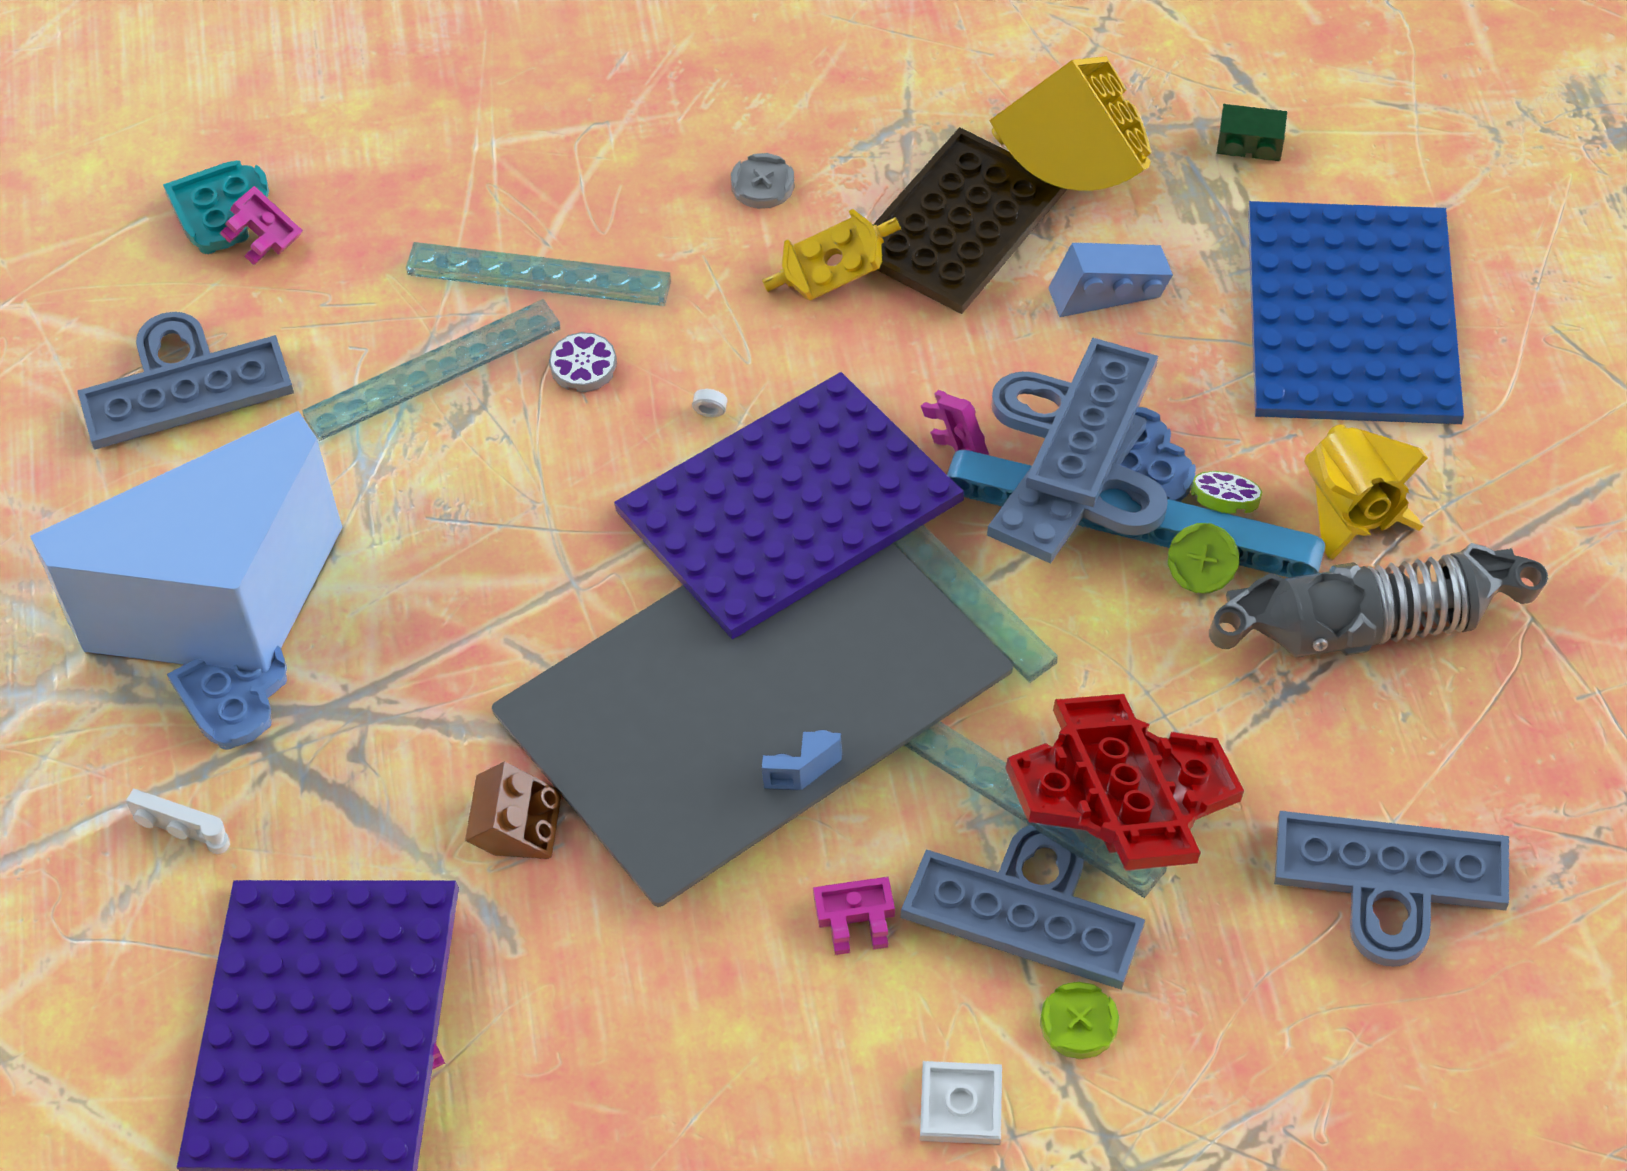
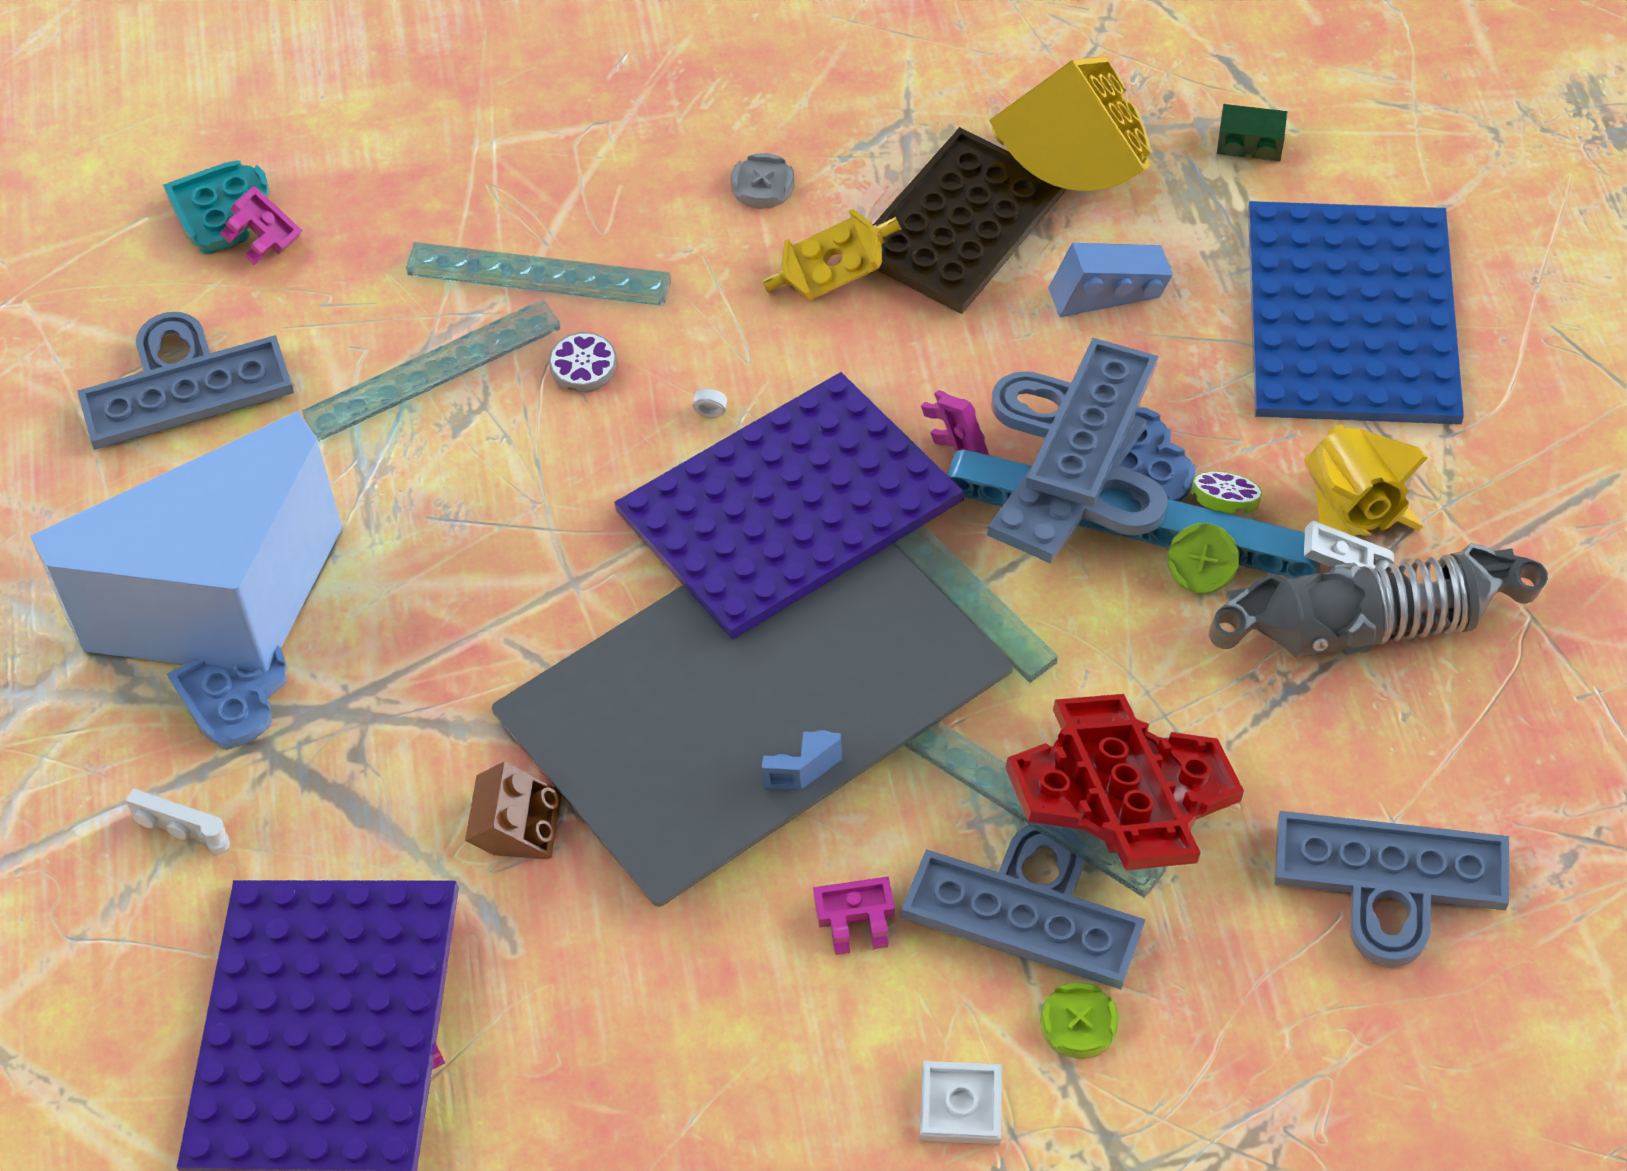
none -> white plate [1304,521,1394,569]

